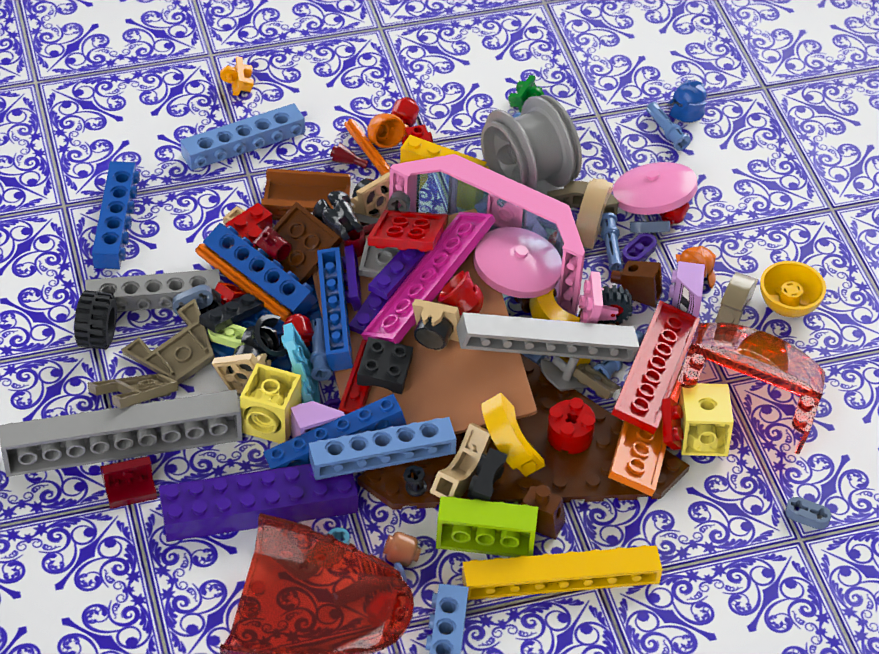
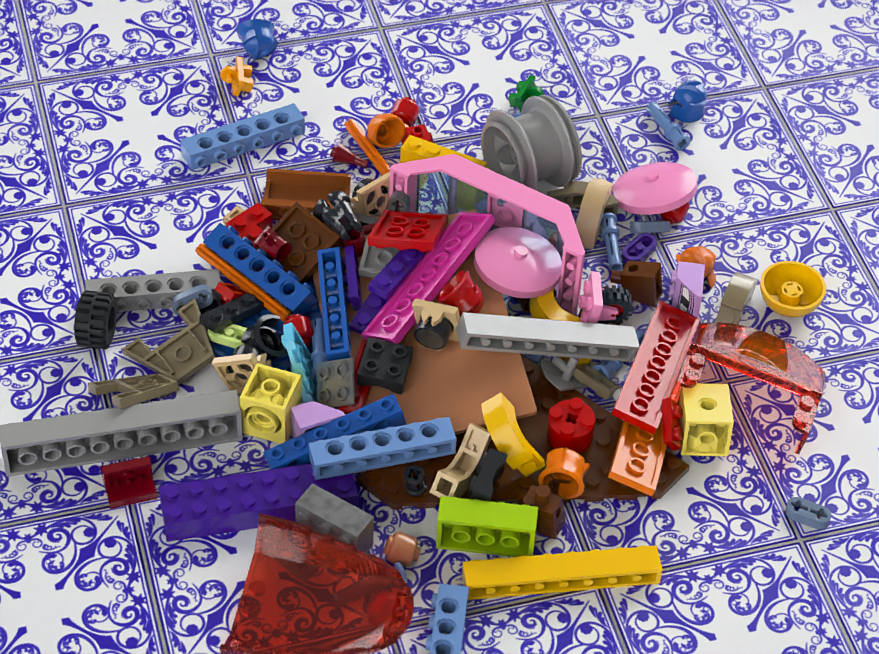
blue brick [92,161,140,270] -> none
none -> blue helmet [236,19,278,59]
none -> flat silver brick [295,484,374,565]
none -> flat silver hinge [316,358,355,409]
none -> orange helmet [538,447,590,499]

